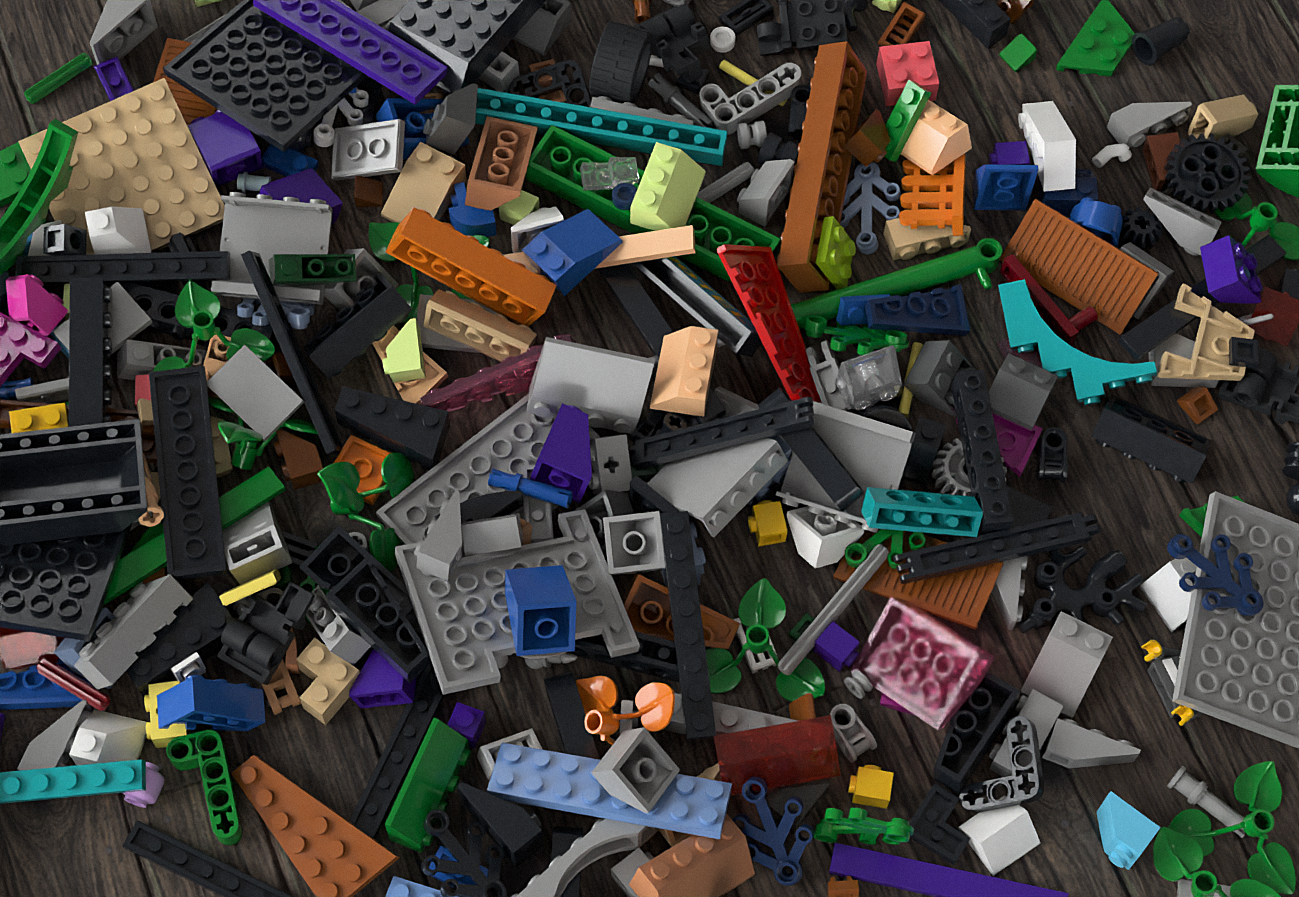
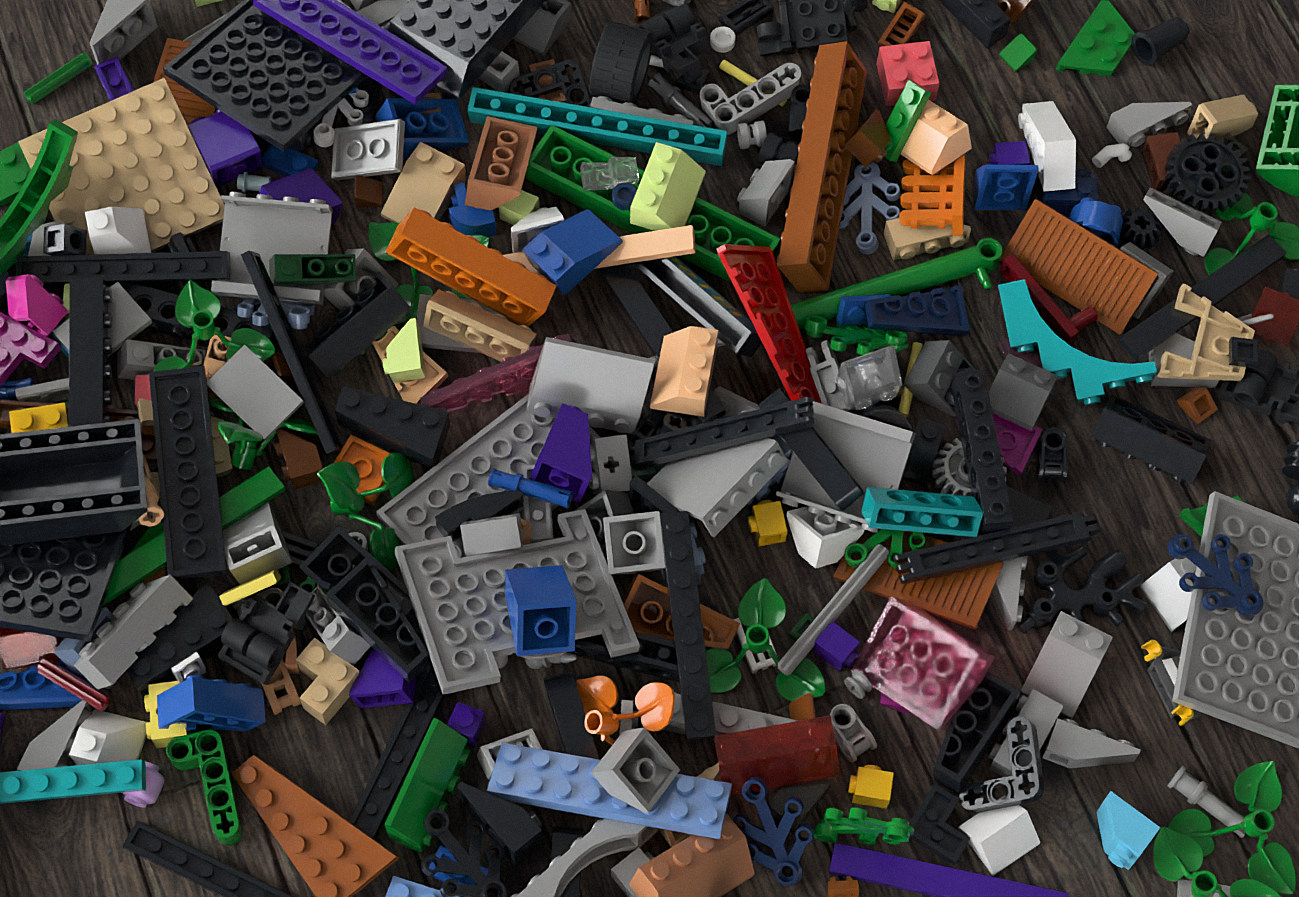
light grey slope [415,490,462,581] -> none
dark grey slope [423,84,478,155] -> none
light grey axle [697,162,754,203] -> none
lime plate [815,216,856,290] -> none
dark purple slope [1200,235,1262,304] -> none

